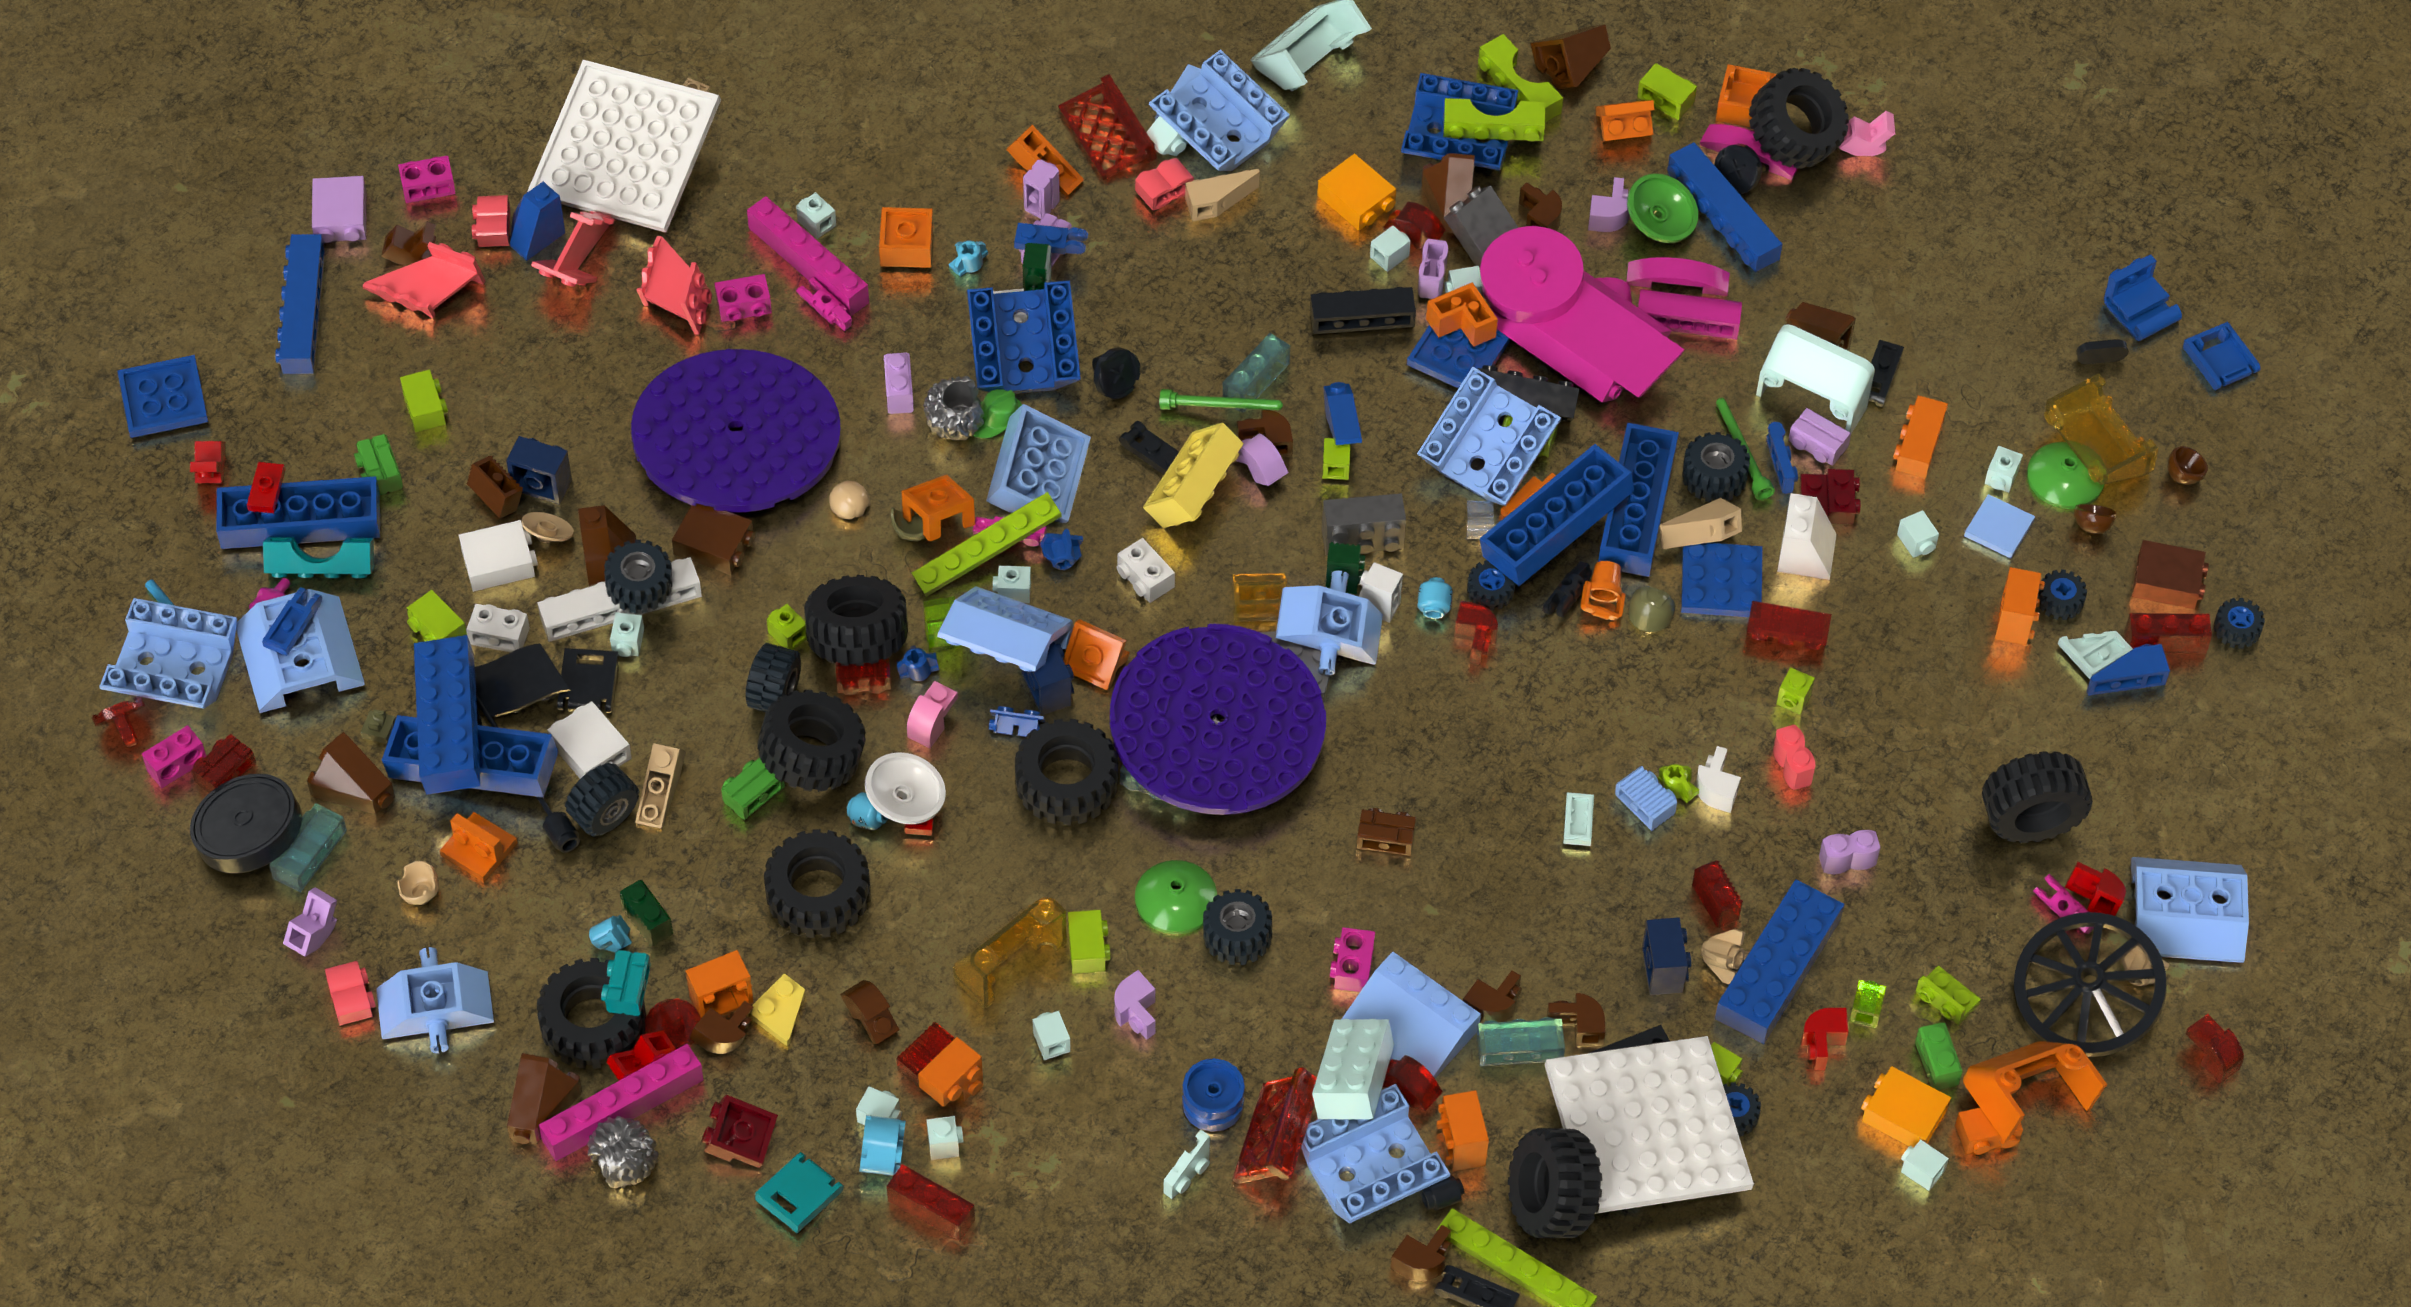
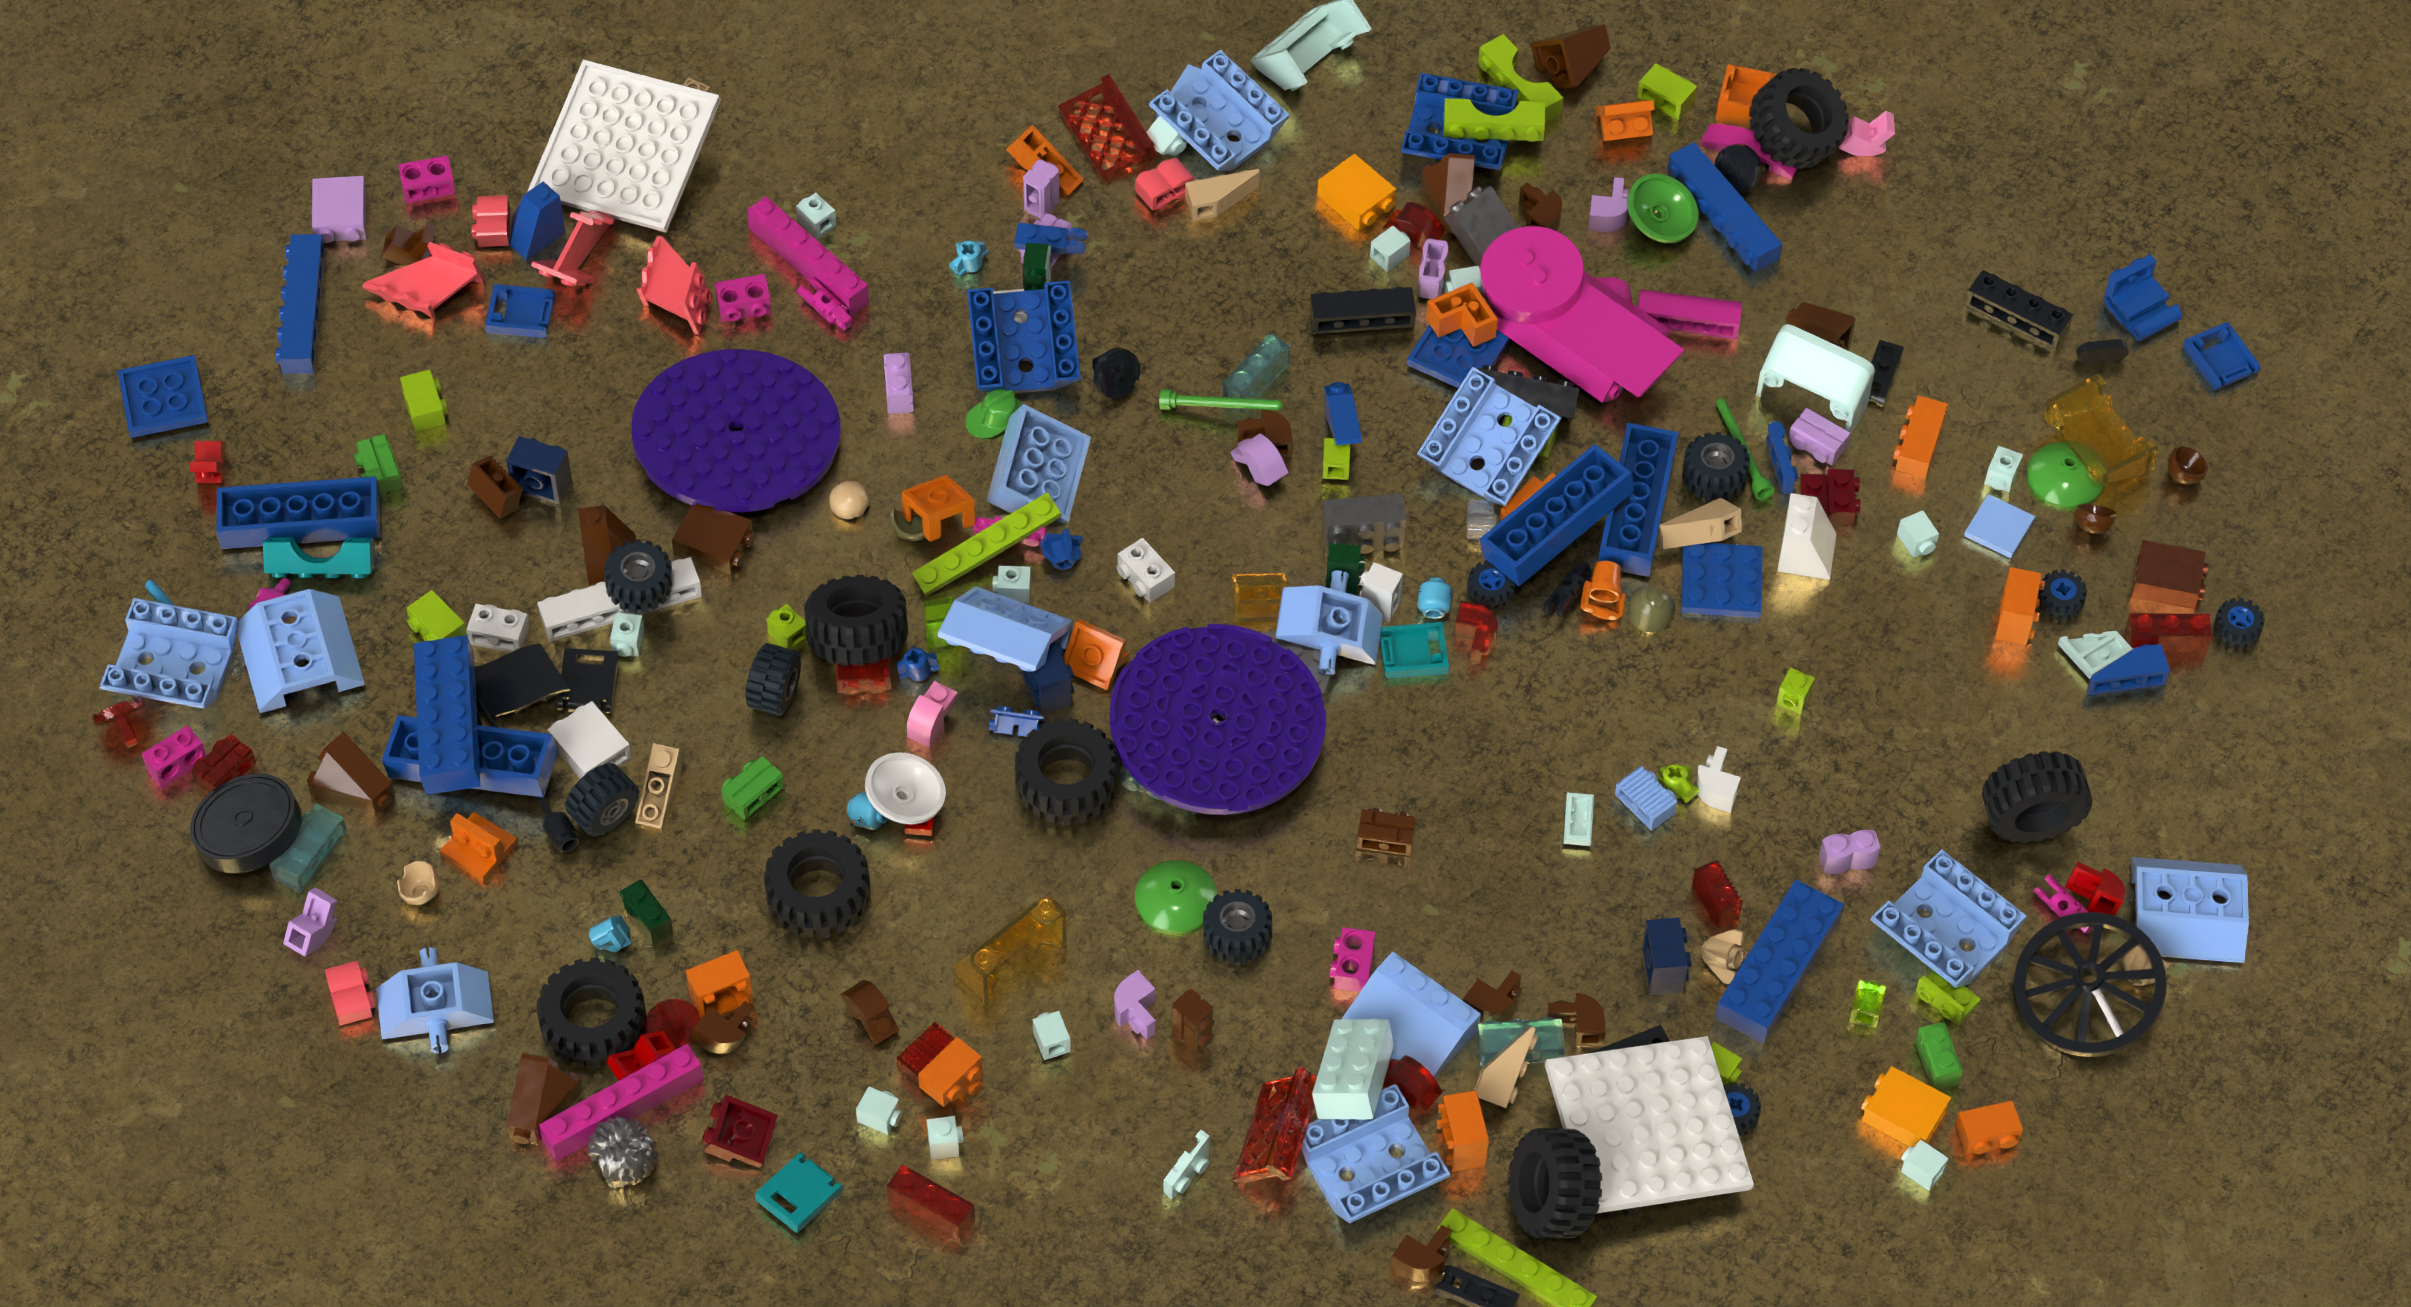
red plate [247,462,286,514] -> none
blue hinge [262,587,322,656] -> none
olive tile [360,709,396,744] -> none
white brick [459,520,538,592] -> none
tan dish [521,512,574,543] -> none
teal brick [601,950,651,1016] -> none
light yellow wing [749,973,806,1046] -> none
black tyre [757,690,866,792] -> none
medium azure brick [859,1115,906,1176] -> none
orange container [879,207,933,268] -> none
flat silver hair [923,376,984,440] -> none
lime brick [1068,910,1110,974] -> none
black plate [1119,421,1179,475] -> none
light yellow brick [1143,423,1244,528] -> none
blue wheel [1182,1058,1245,1132] -> none
black brick [1420,1175,1465,1211] -> none
dark pink slope [1626,257,1730,296] -> none
clear red brick [1747,601,1832,650] -> none
coral brick [1773,724,1815,790] -> none
red brick [1801,1008,1849,1070] -> none
orange windscreen [1963,1041,2107,1142] -> none
clear red brick [2185,1014,2244,1084] -> none
none -> blue container [485,284,555,338]
none -> reddish brown brick [1172,989,1215,1051]
none -> teal container [1380,622,1449,679]
none -> tan slope [1473,1026,1538,1108]
none -> light blue slope [1870,849,2027,988]
none -> black brick [1965,270,2073,350]

